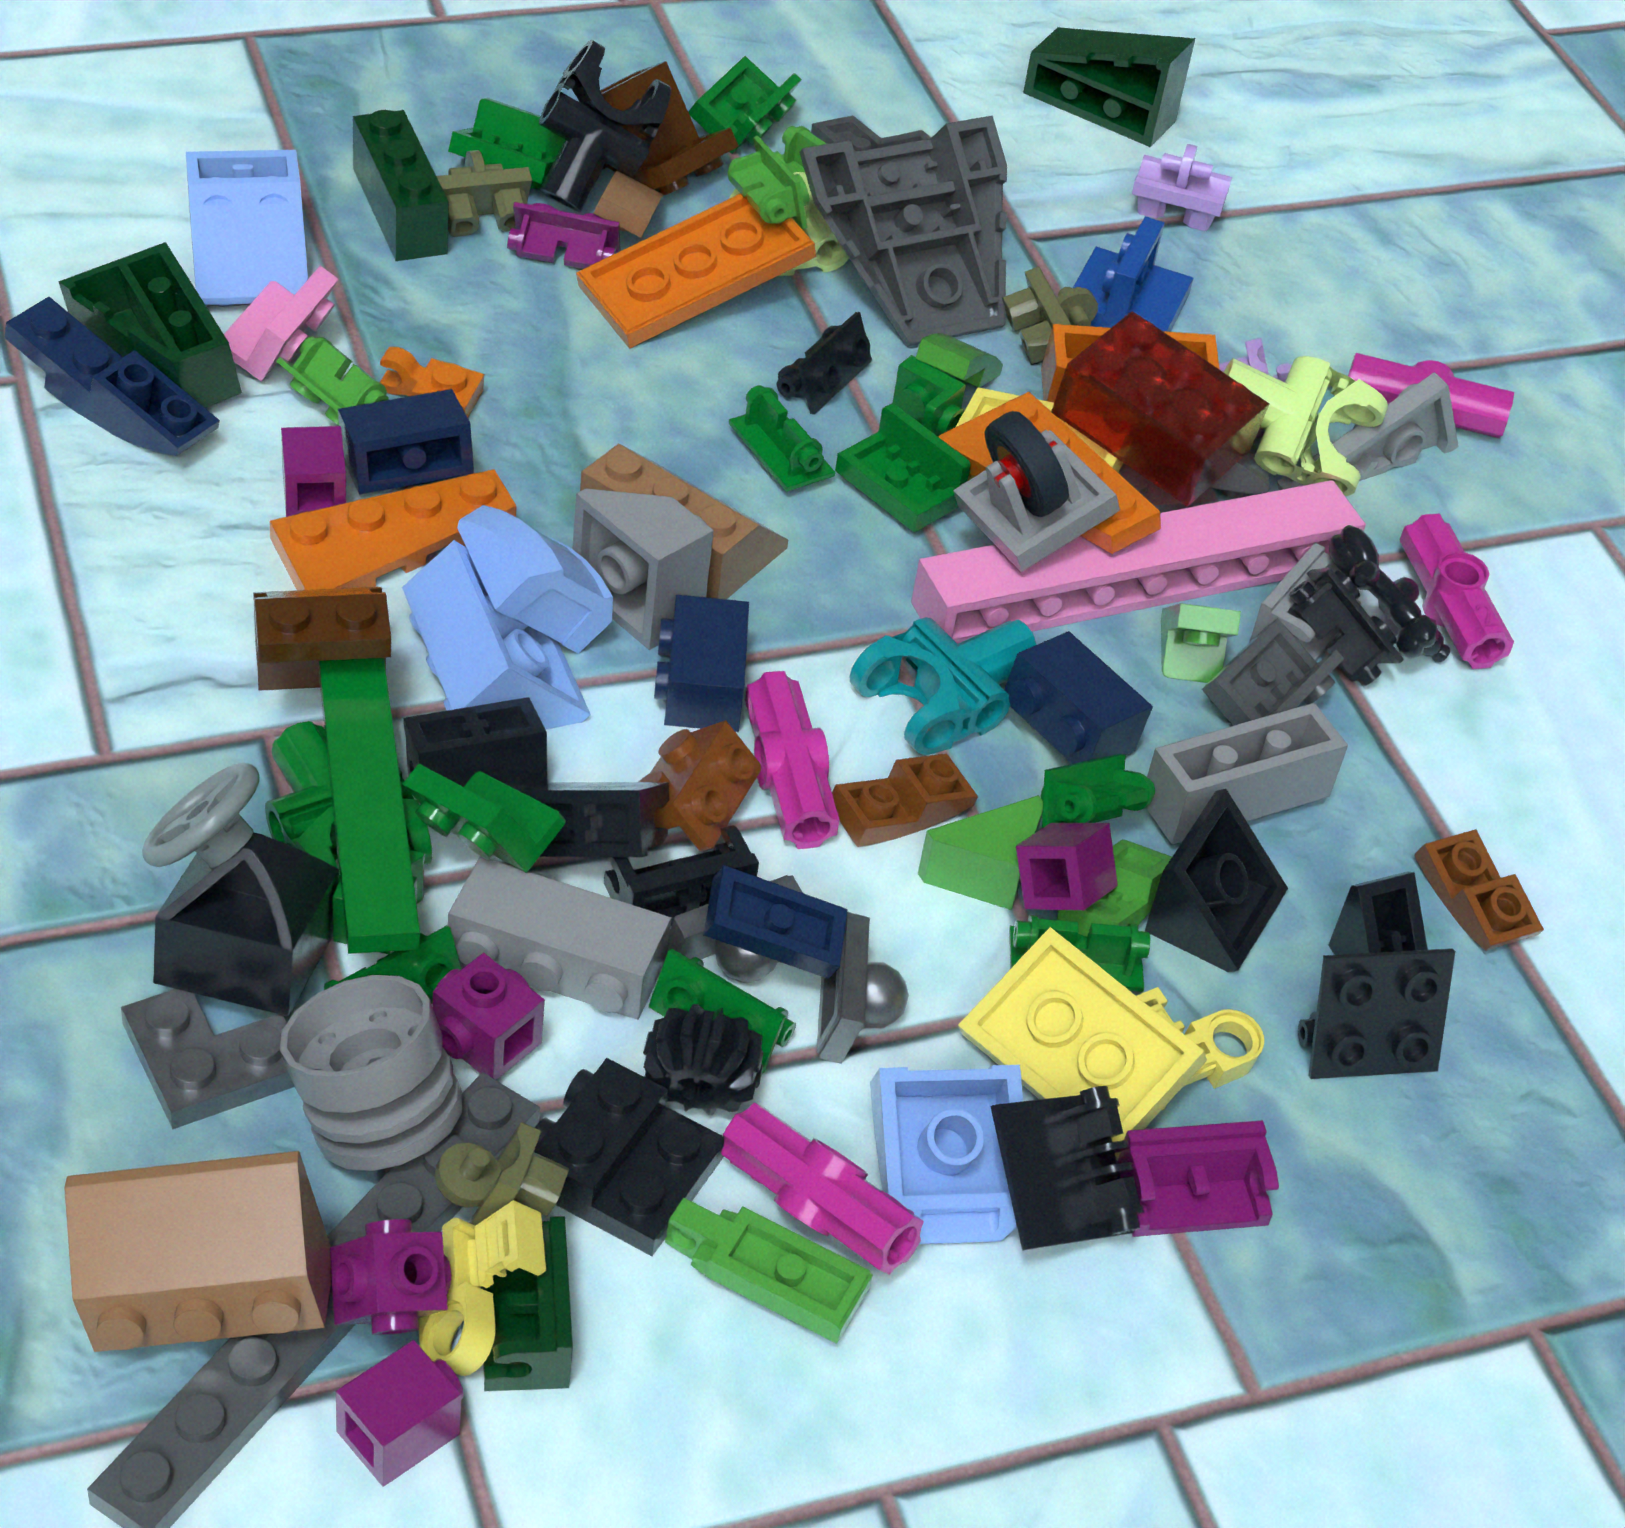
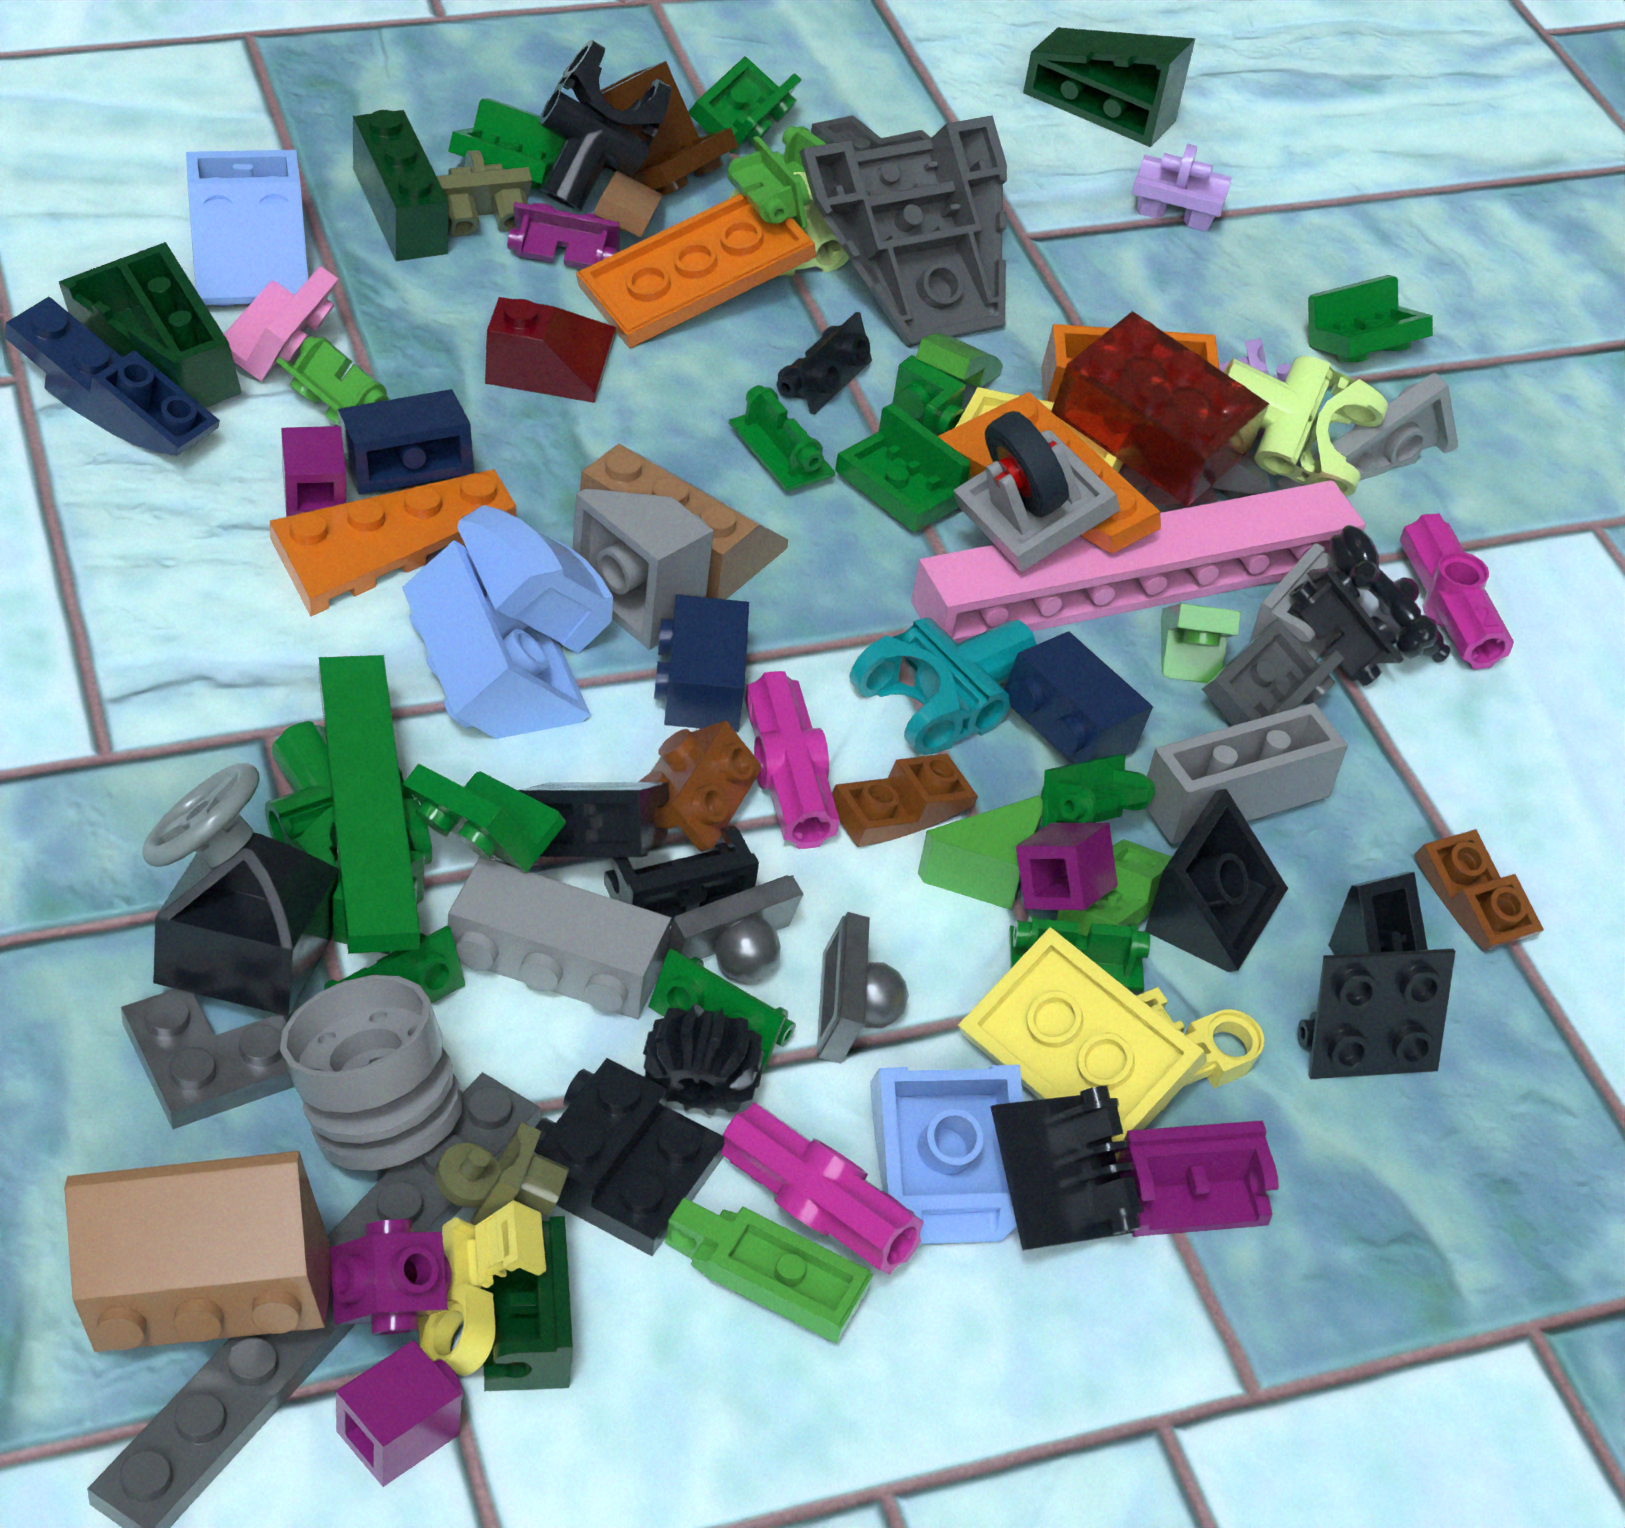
reddish brown piece [253,587,391,691] -> none
orange plate [380,347,485,418] -> none
black hinge [403,697,548,805] -> none
magenta brick [433,952,545,1080] -> none
dark blue plate [703,865,848,979] -> none
olive hips [1003,266,1098,365] -> none
blue bracket [1073,216,1194,332] -> none
dark pink piece [1348,353,1514,438] -> none
none -> dark red slope [485,297,616,403]
none -> green bracket [1308,275,1433,363]

